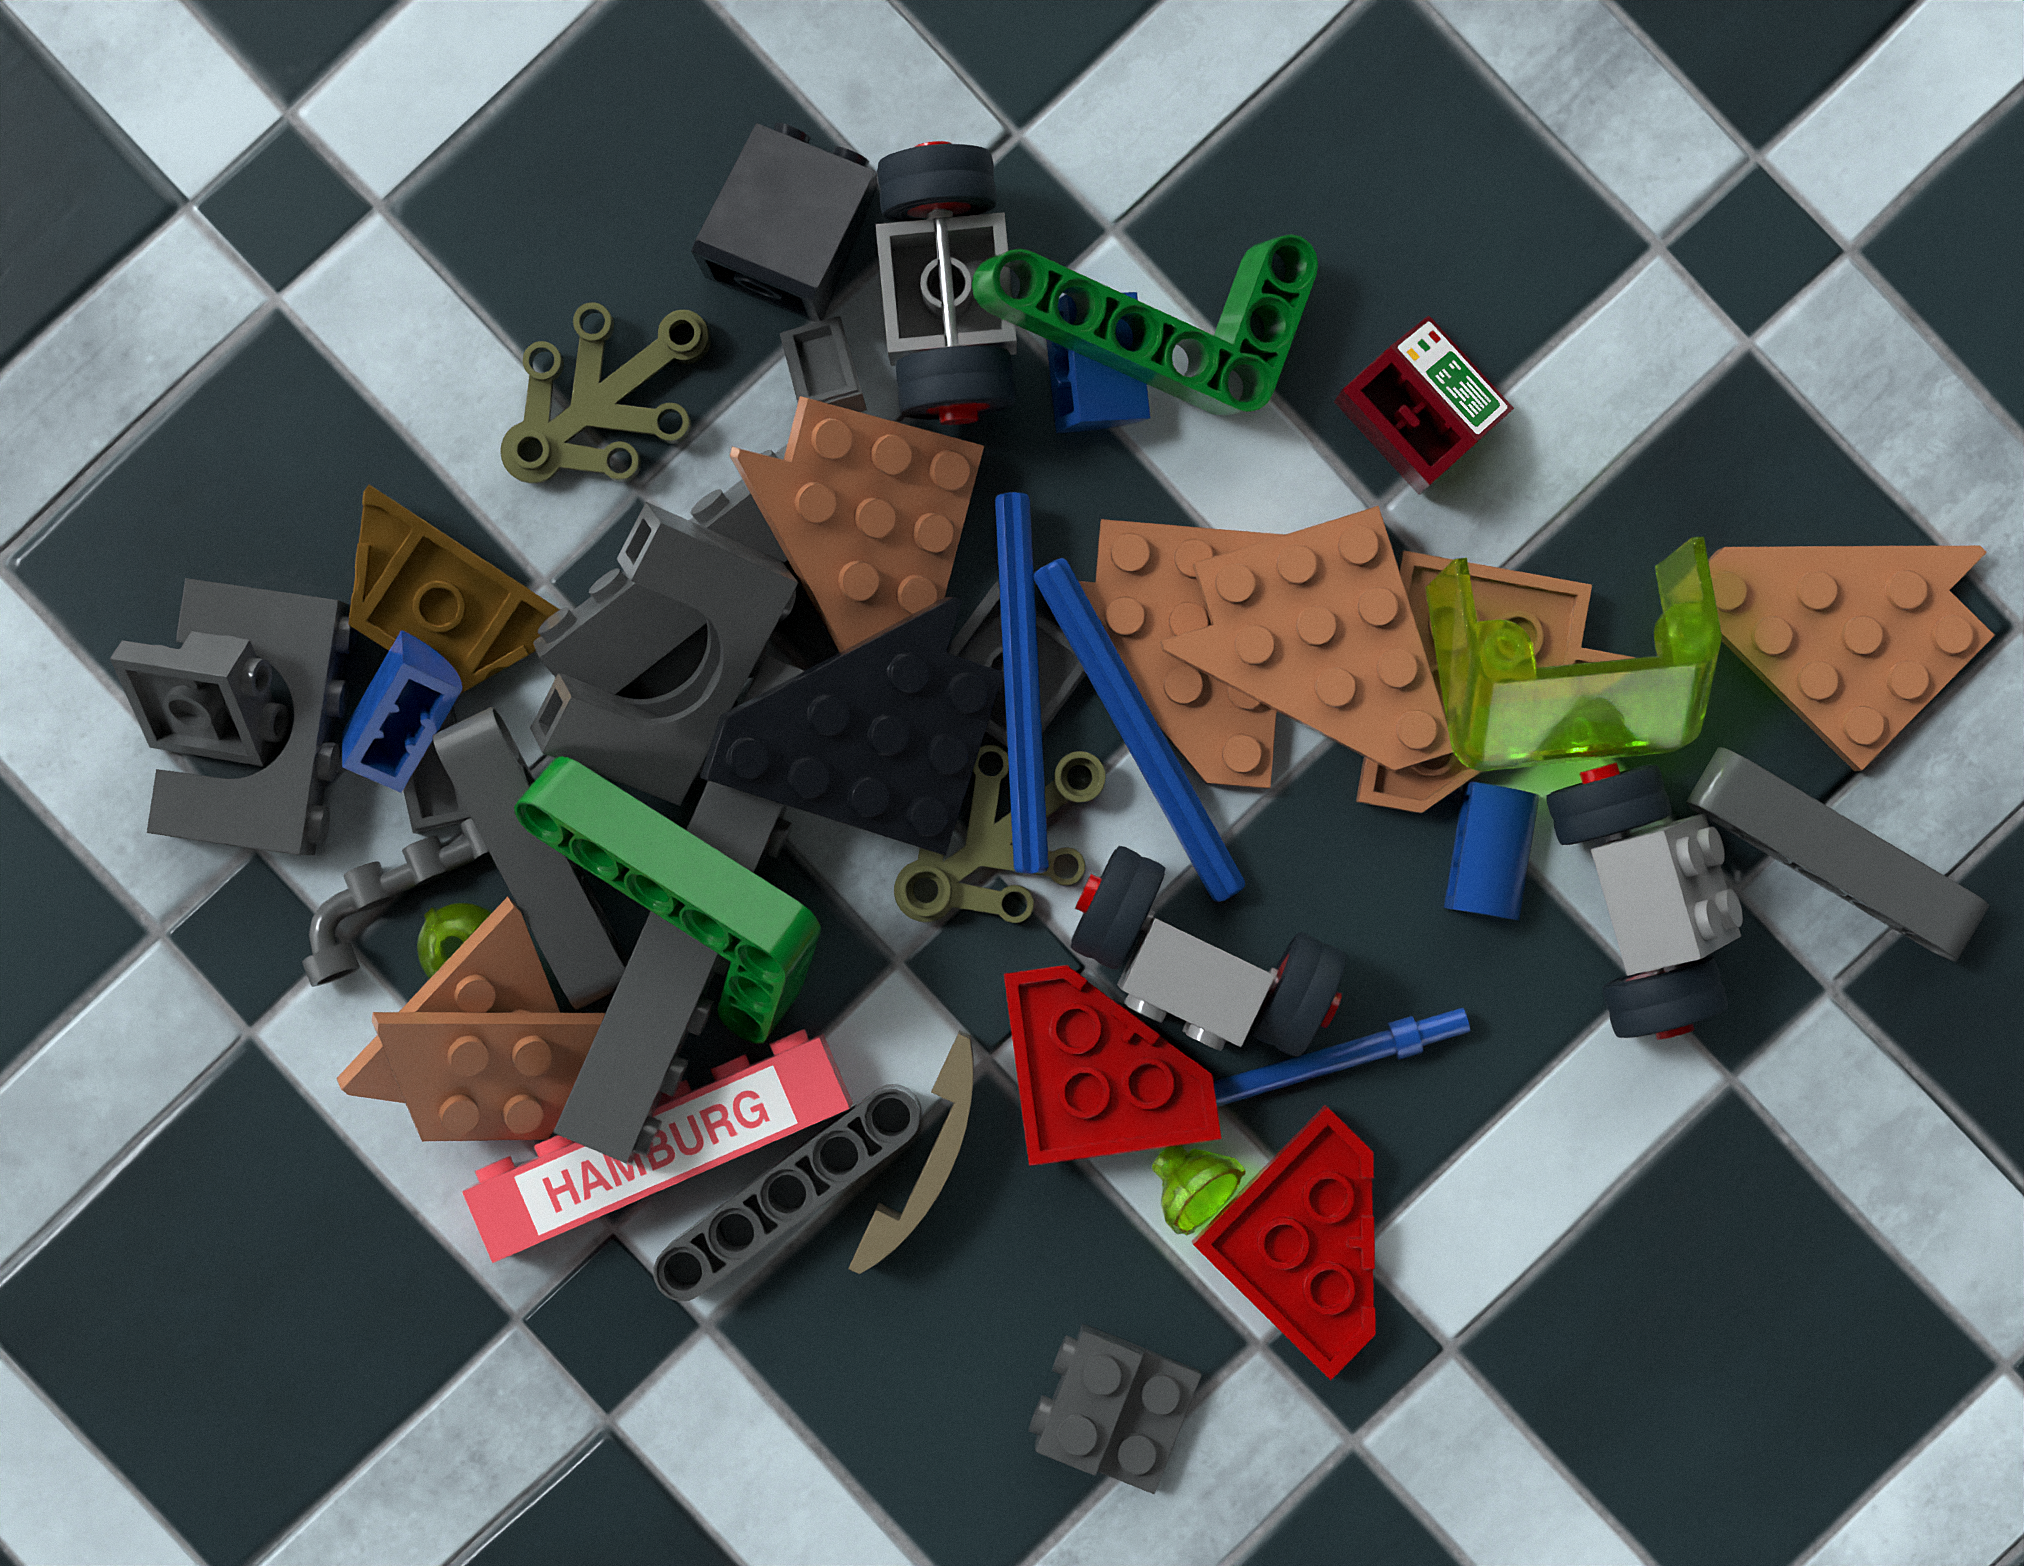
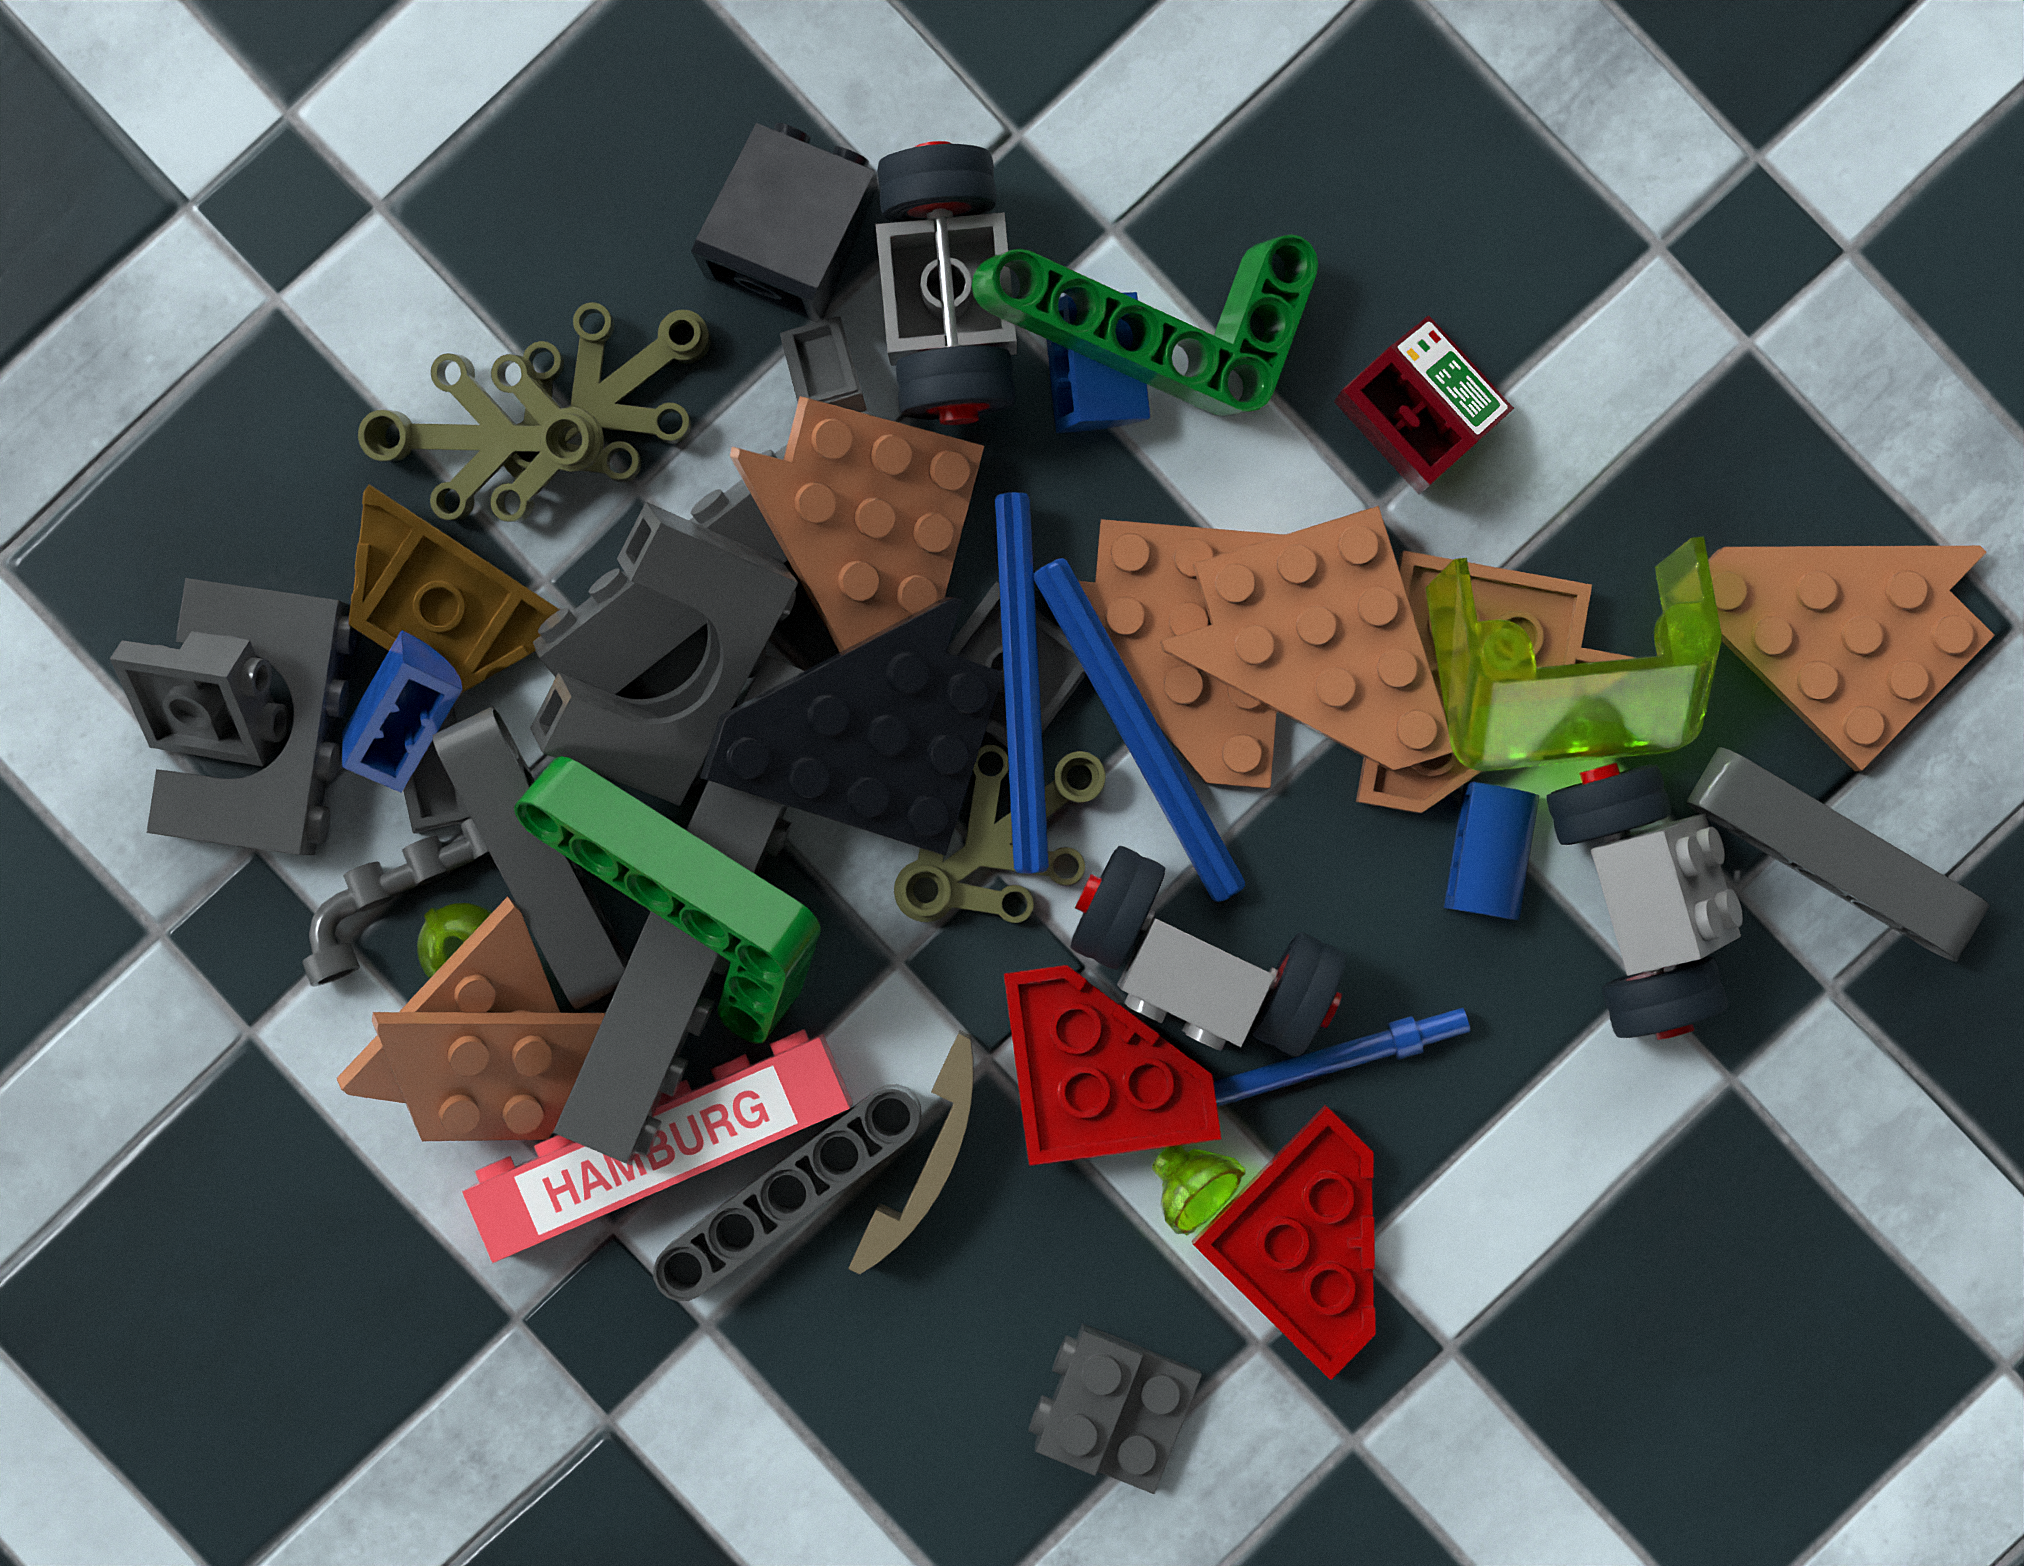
none -> olive plant [358,353,604,522]

